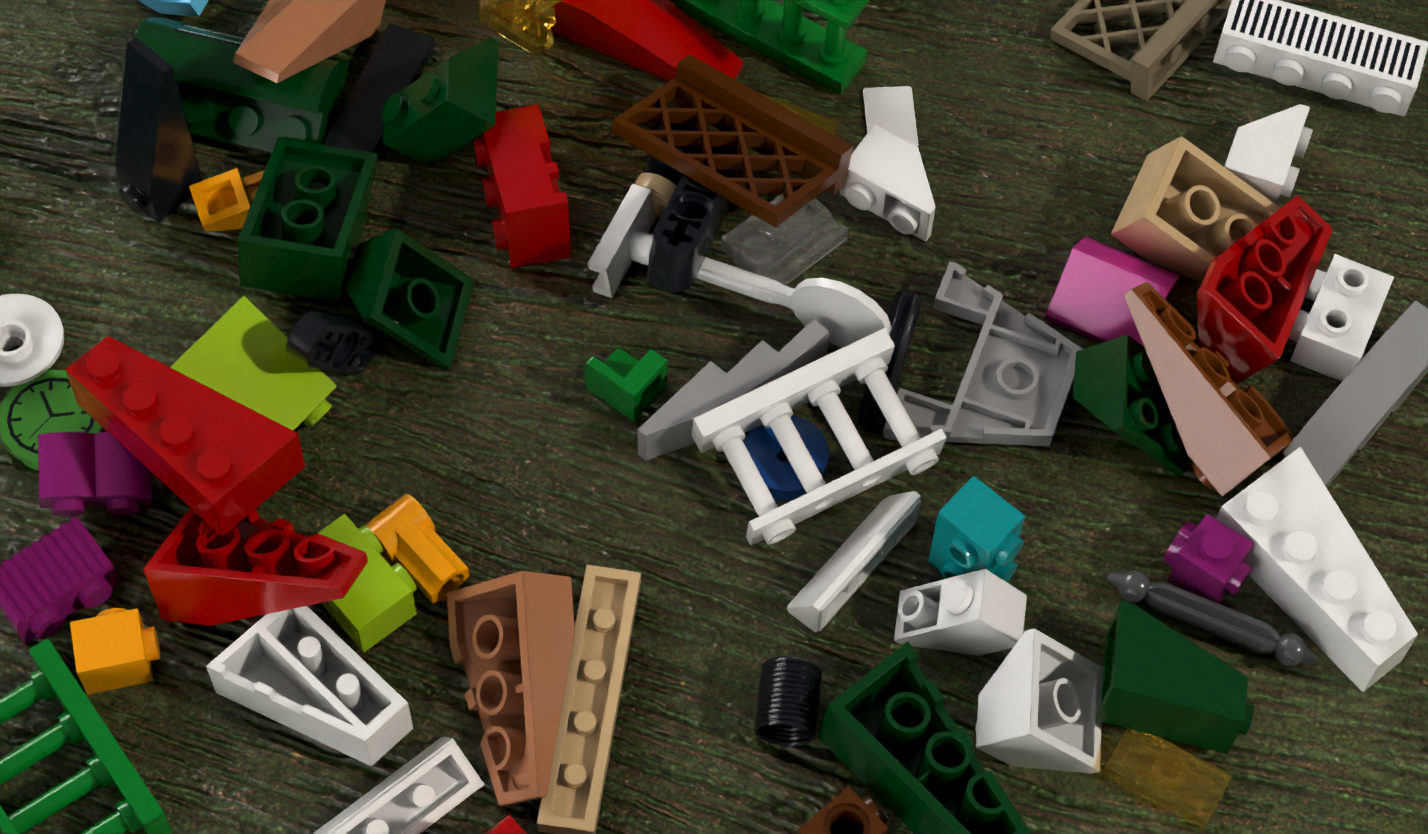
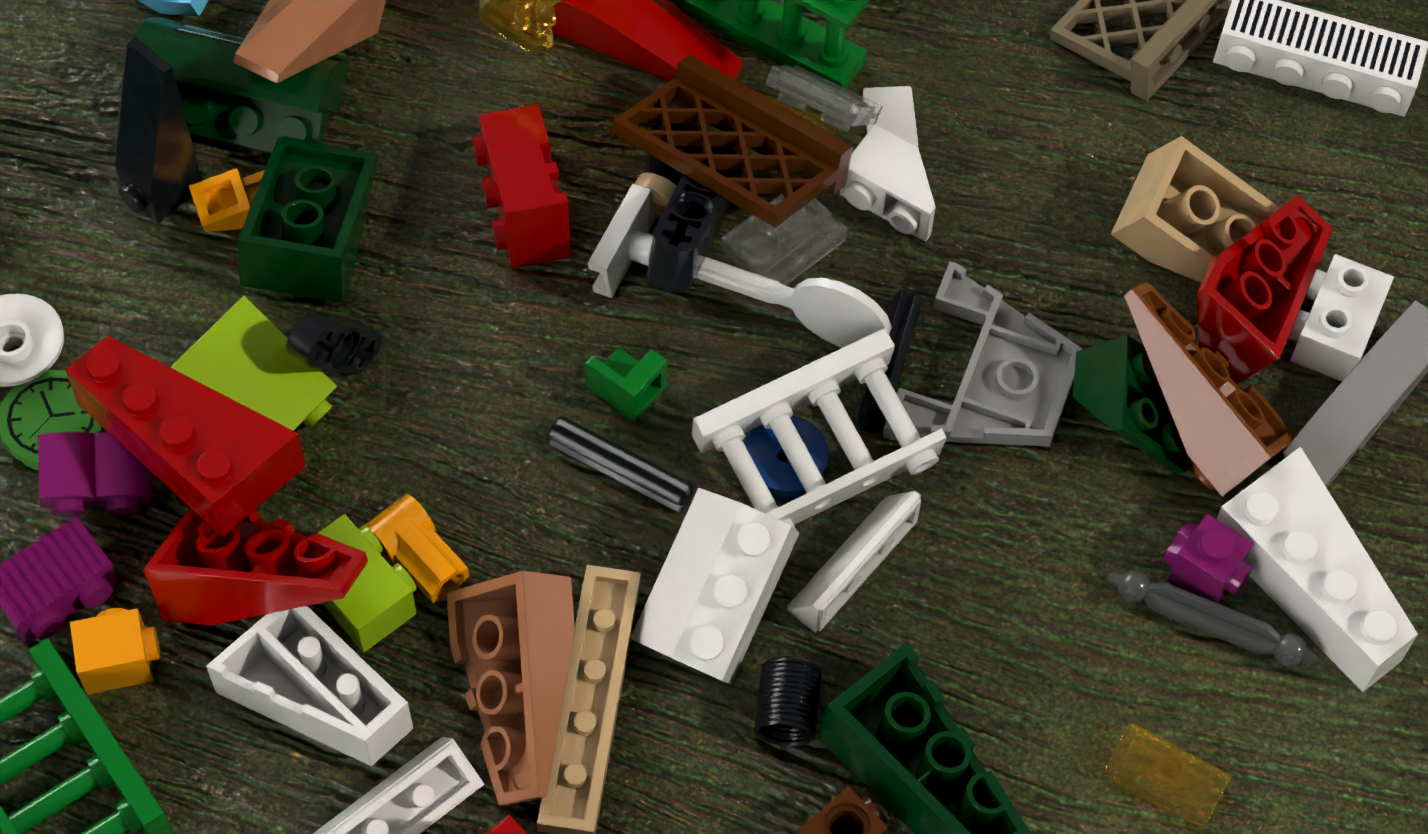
black tile [322,23,436,154] -> none
dark green slope [345,228,474,370] -> none
dark green slope [382,37,499,167] -> none
light grey slope [637,319,830,461] -> none
white slope [894,569,1027,656] -> none
teal brick [928,476,1026,582] -> none
white slope [975,628,1102,774] -> none
dark pink slope [1044,236,1180,346] -> none
dark green slope [1096,600,1254,754] -> none
white slope [1224,104,1313,205] -> none
none -> black axle [547,417,693,511]
none -> white slope [631,488,799,685]
none -> clear plate [765,66,883,131]

